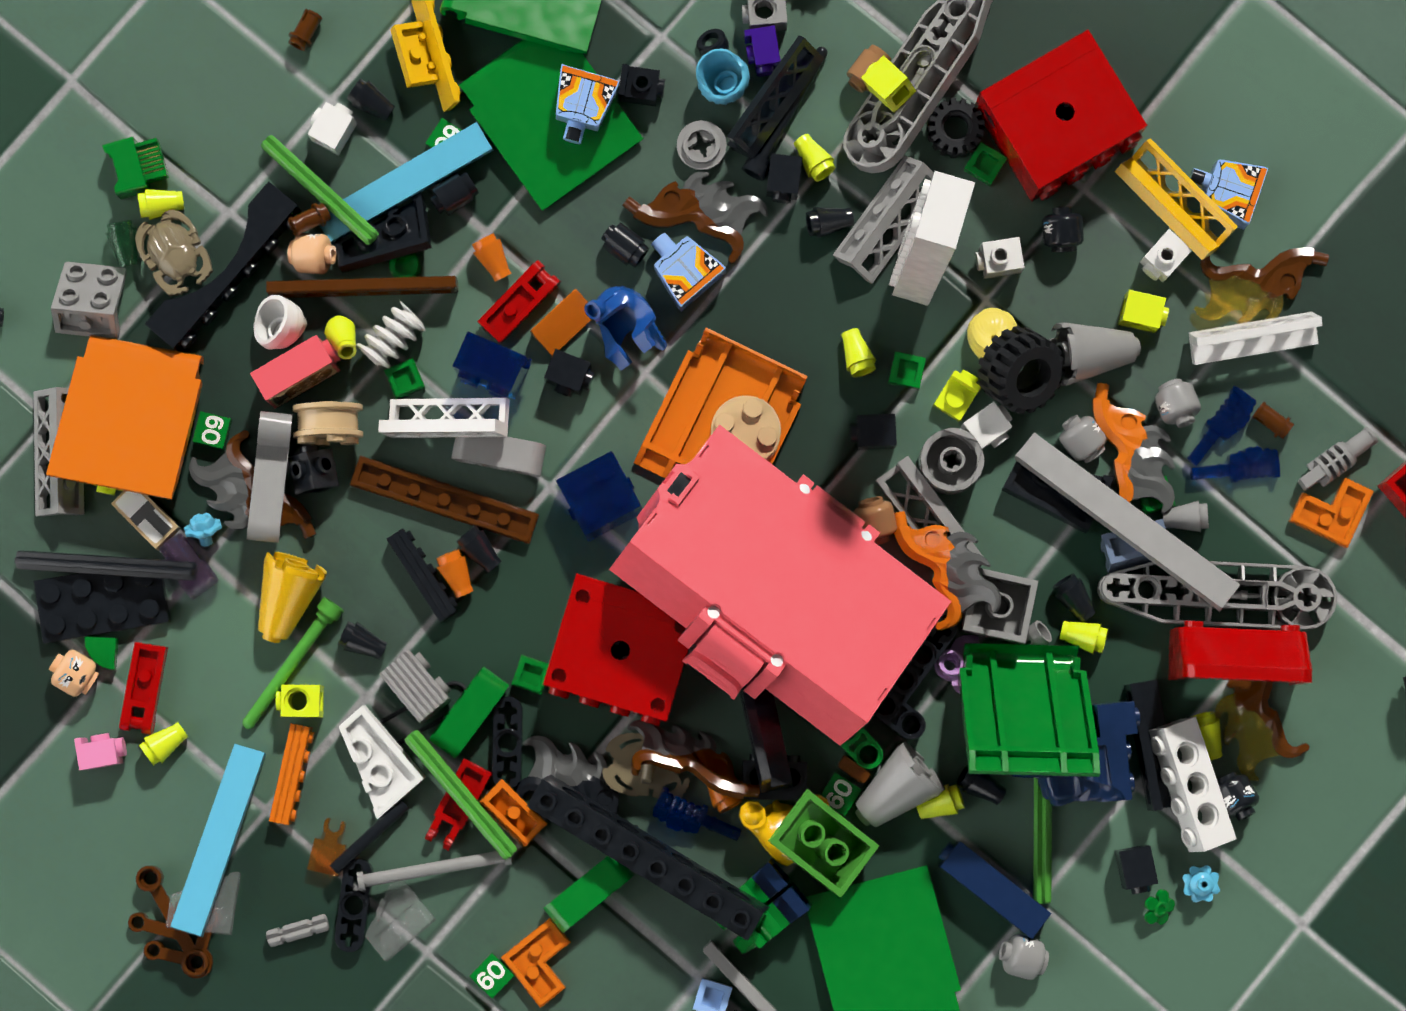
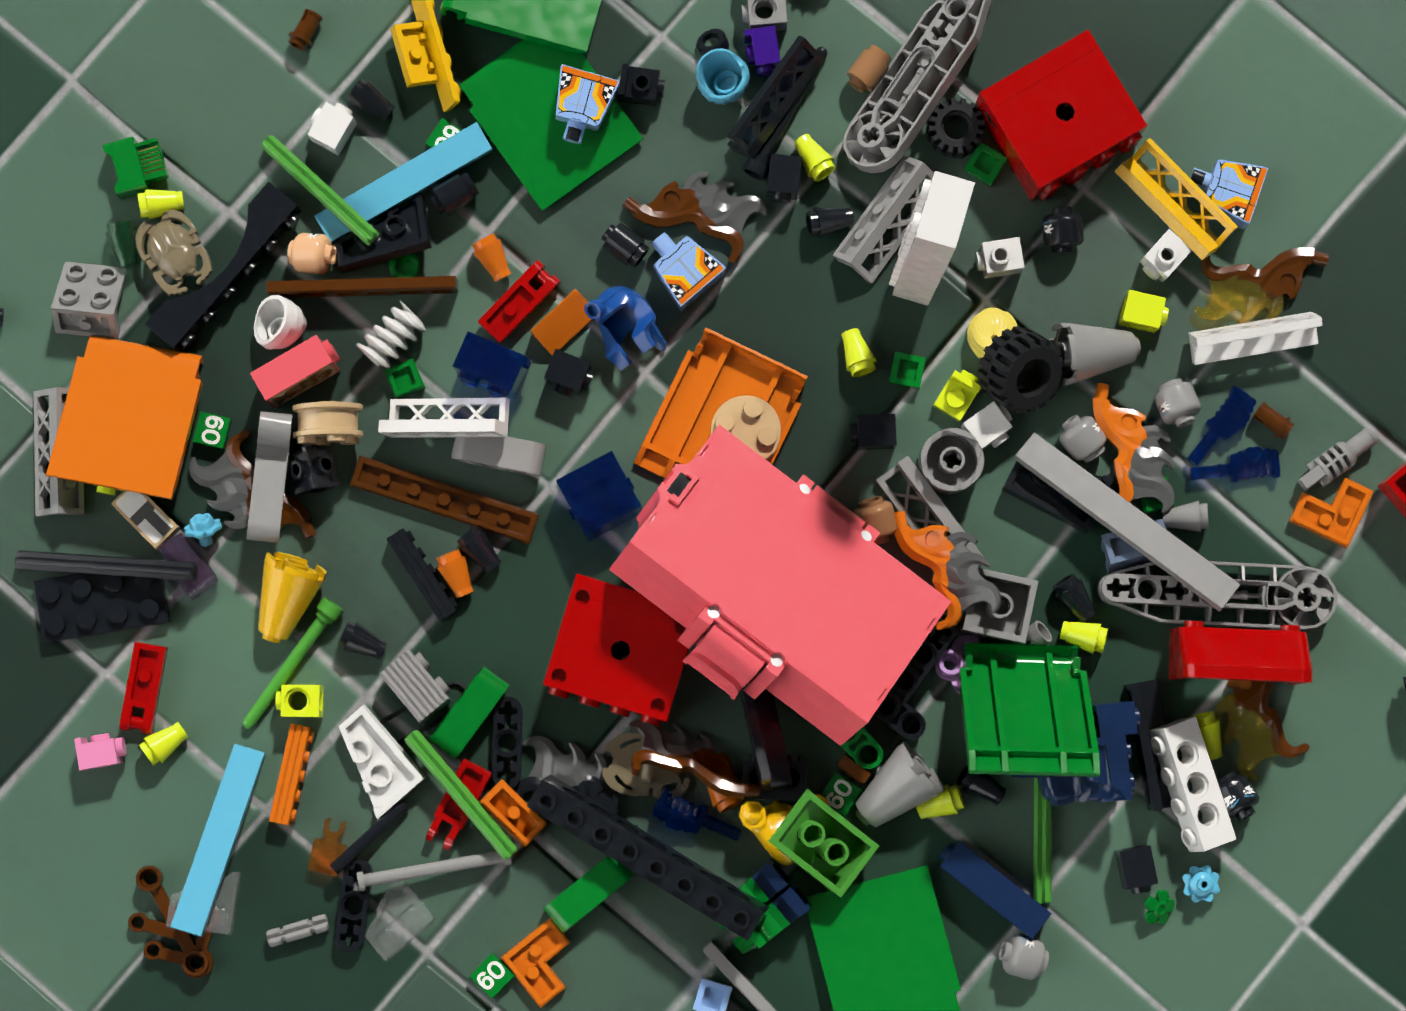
light nougat head [48,650,99,697] -> none
green tile [85,637,118,670] -> none
reddish brown pin [288,203,331,237] -> none
neon yellow cone [324,316,357,359] -> none
green tile [511,655,549,695] -> none
light grey gear [677,120,727,170] -> none
neon yellow brick [861,55,916,113] -> none

